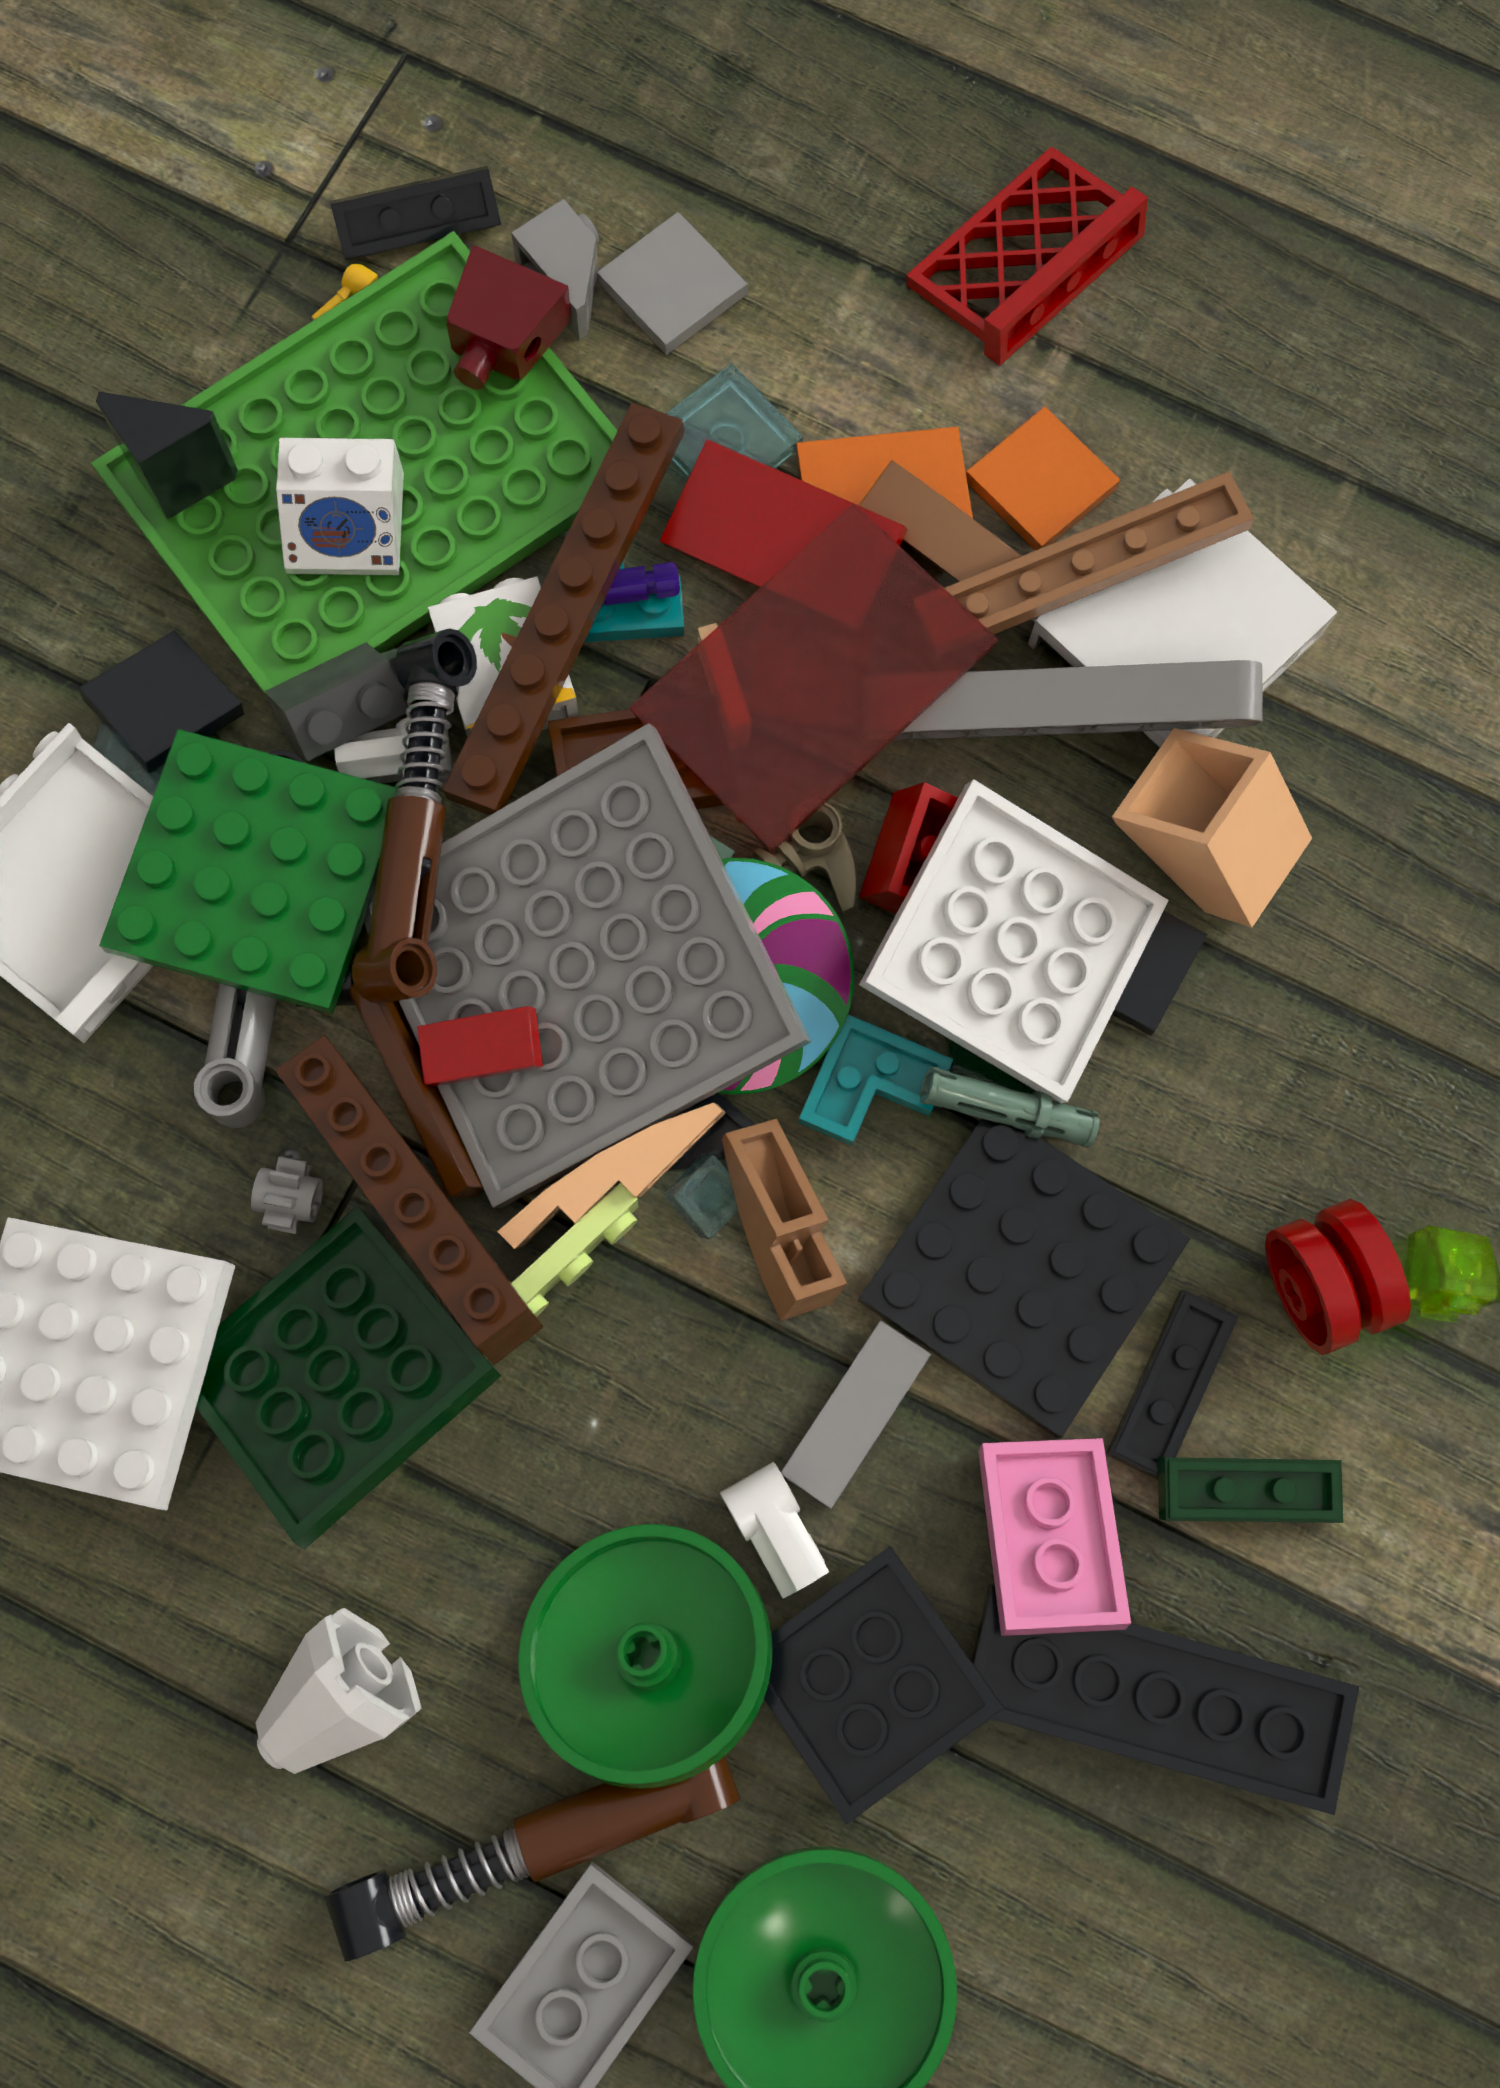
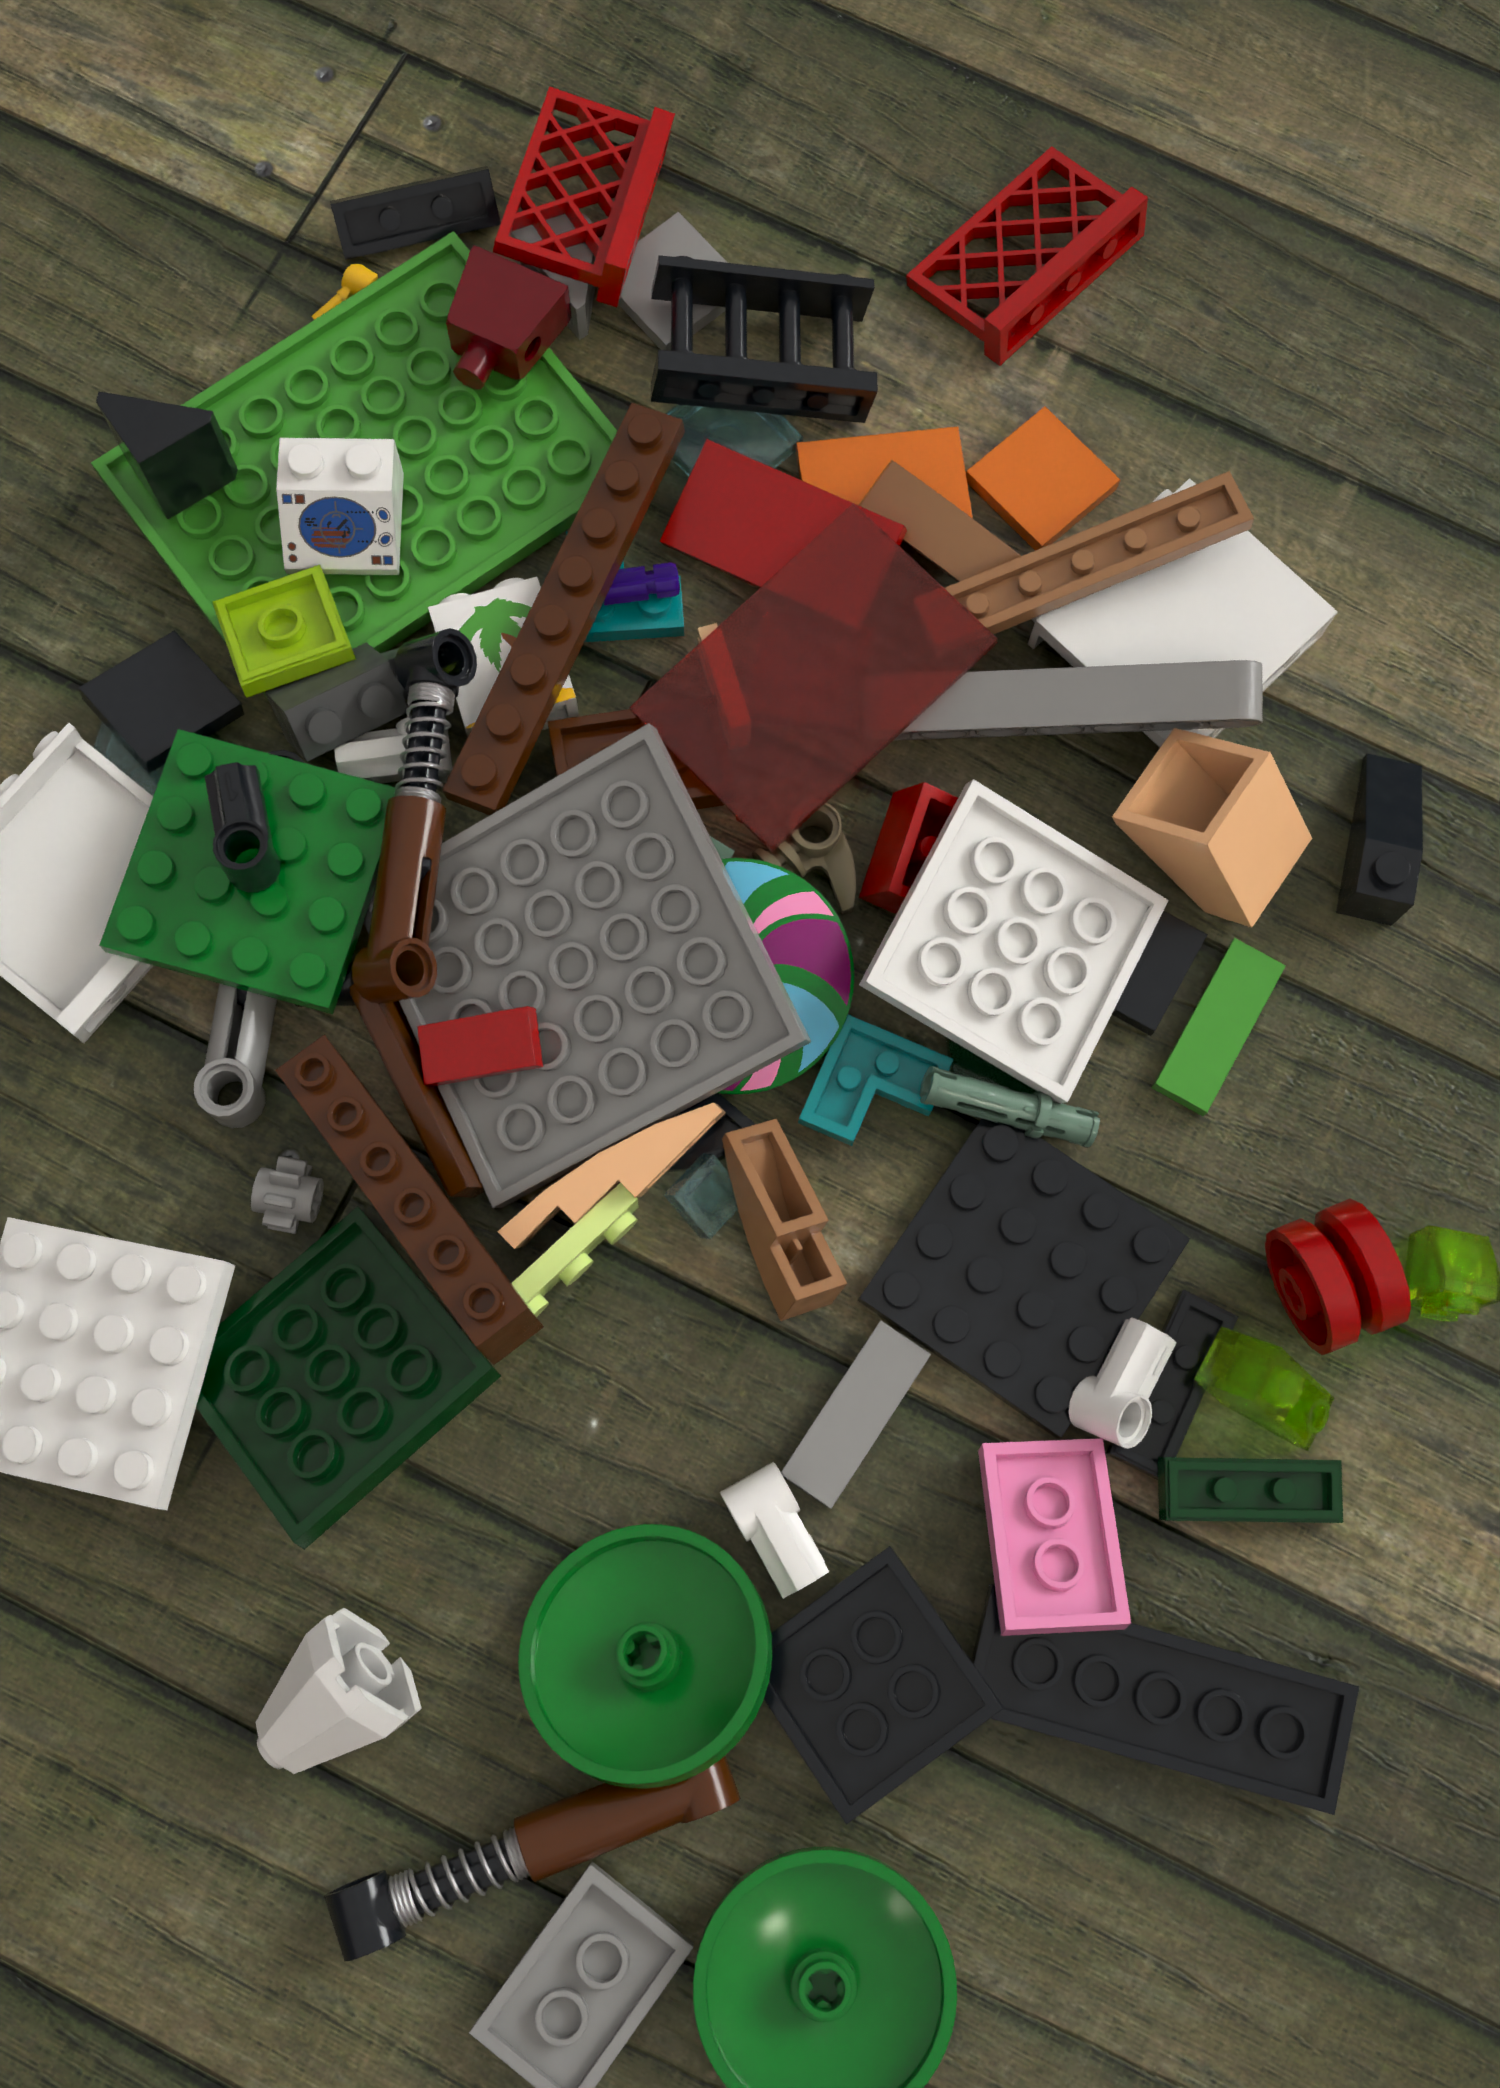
none -> black piece [205,762,280,893]
none -> lime tile [212,565,356,698]
none -> red fence [493,86,675,308]
none -> black fence [651,255,878,423]
none -> white piece [1069,1317,1177,1449]
none -> bright green tile [1151,938,1286,1117]
none -> clear neon green slope [1194,1326,1335,1451]
none -> black slope [1336,753,1423,926]

